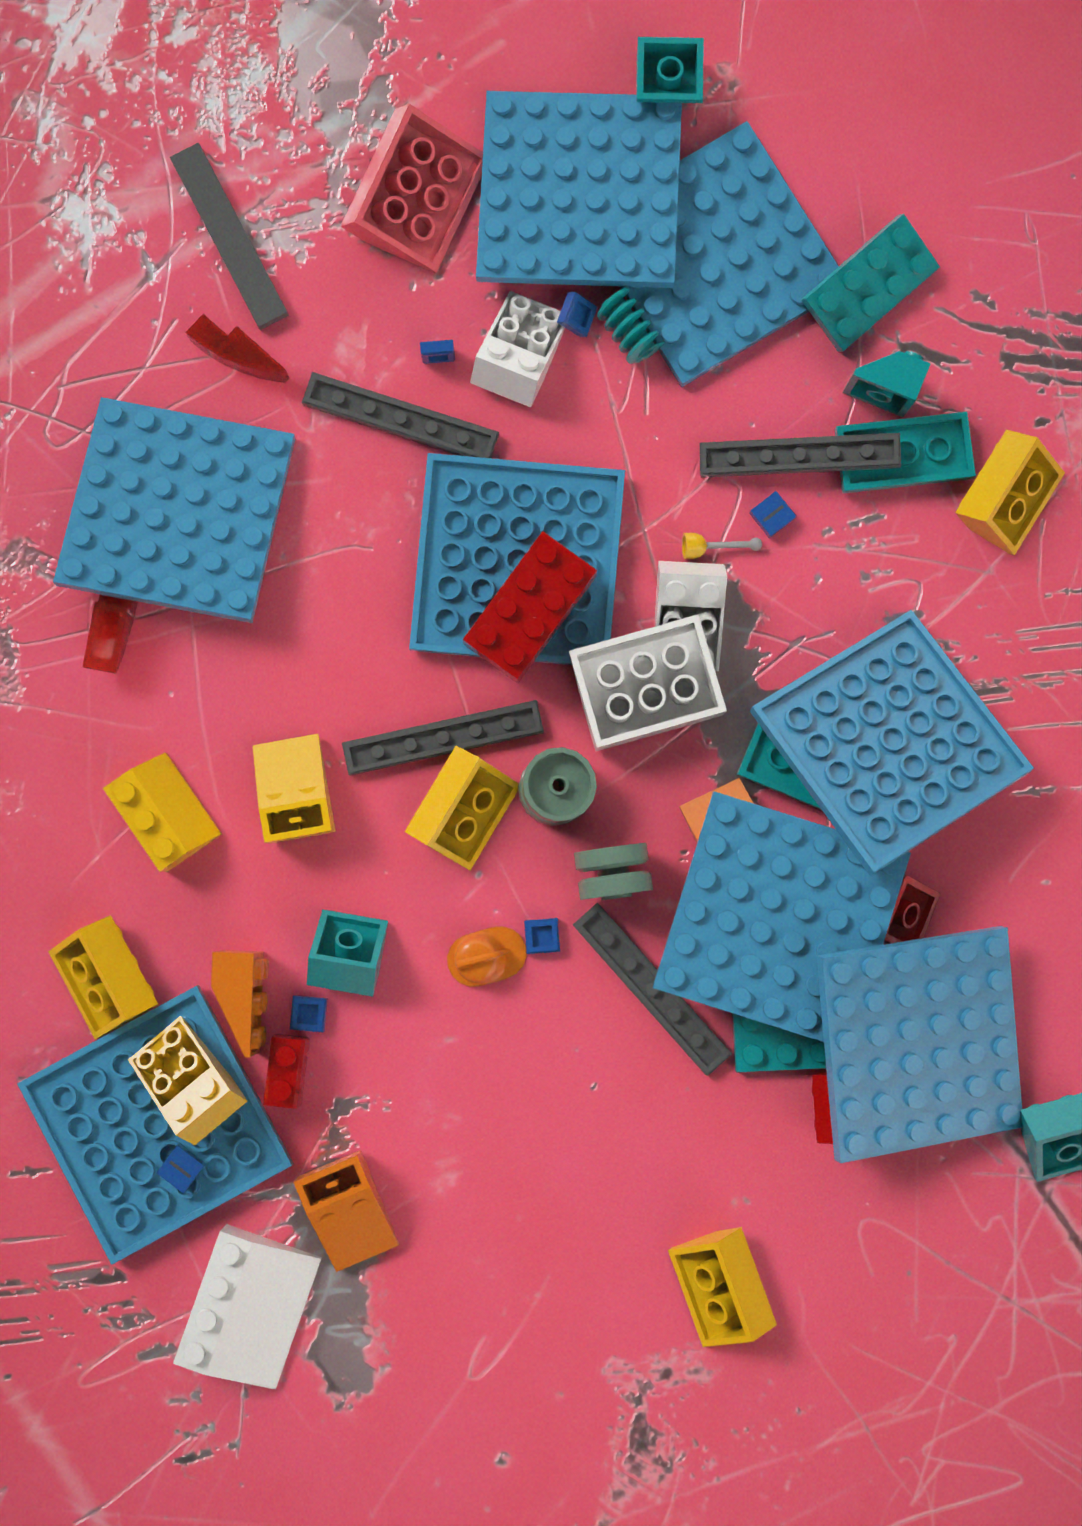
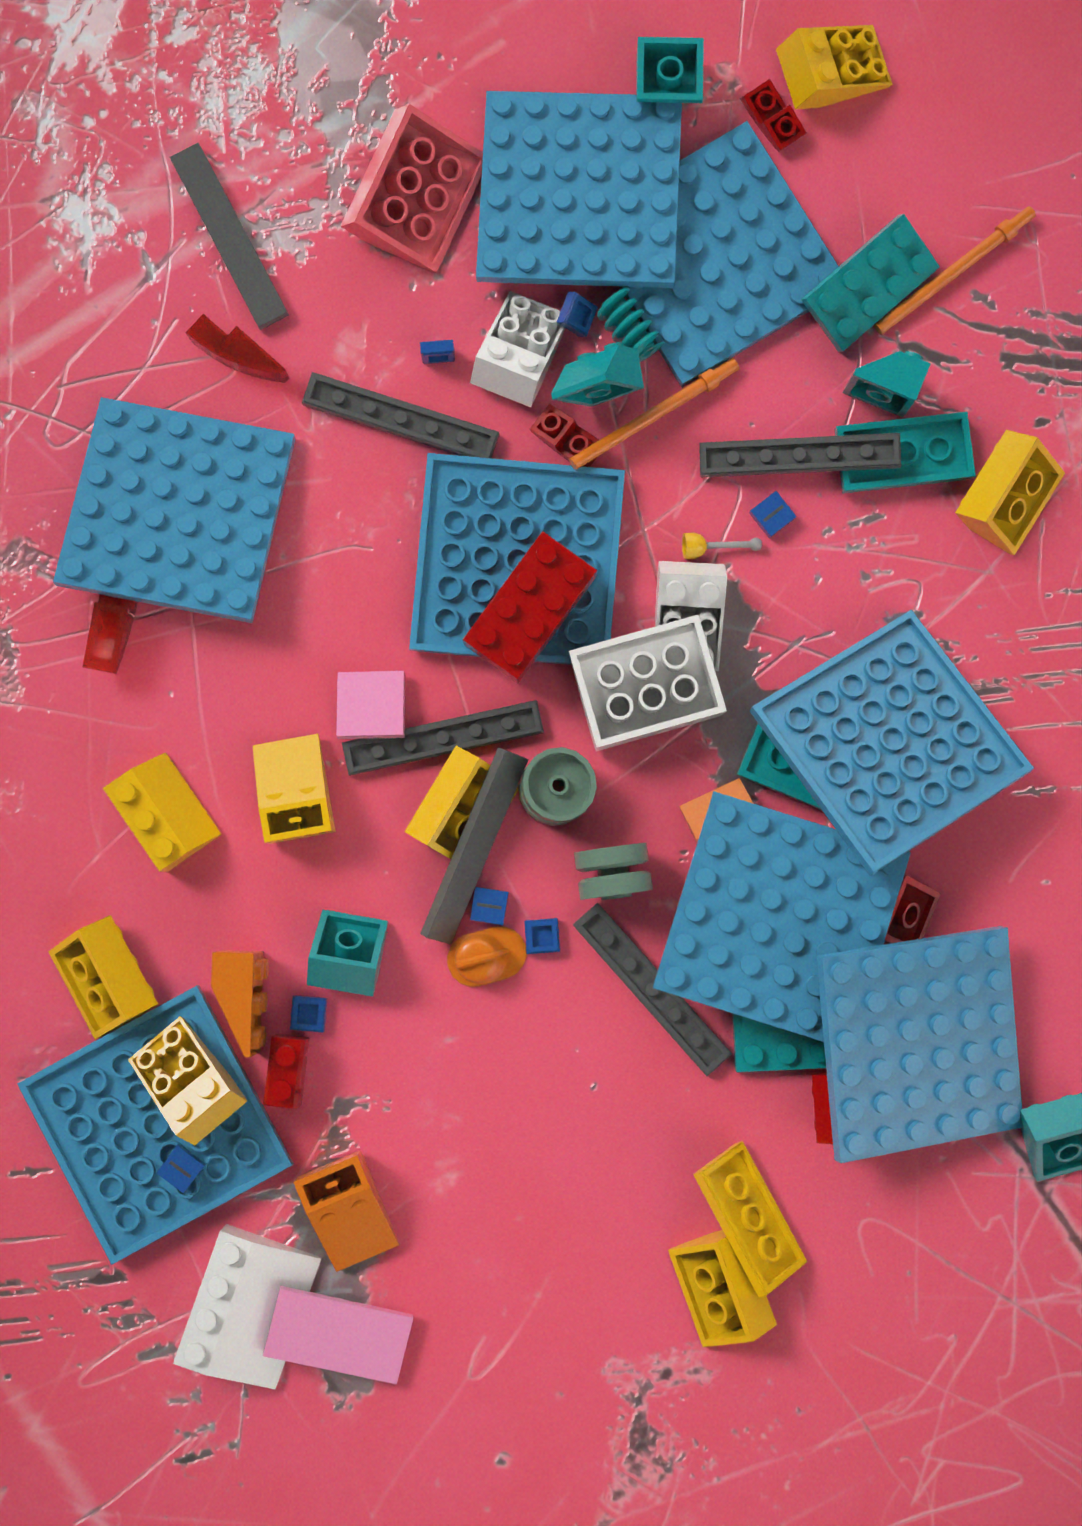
none -> bright pink tile [263,1286,413,1384]
none -> bright pink tile [336,671,405,739]
none -> dark grey tile [420,747,529,944]
none -> blue tile [470,887,509,925]
none -> red slope [530,403,599,467]
none -> teal slope [551,342,644,407]
none -> orange bar [569,358,740,470]
none -> yellow tile [693,1141,807,1297]
none -> red slope [740,79,807,152]
none -> yellow slope [776,25,893,109]
none -> orange bar [874,206,1036,335]

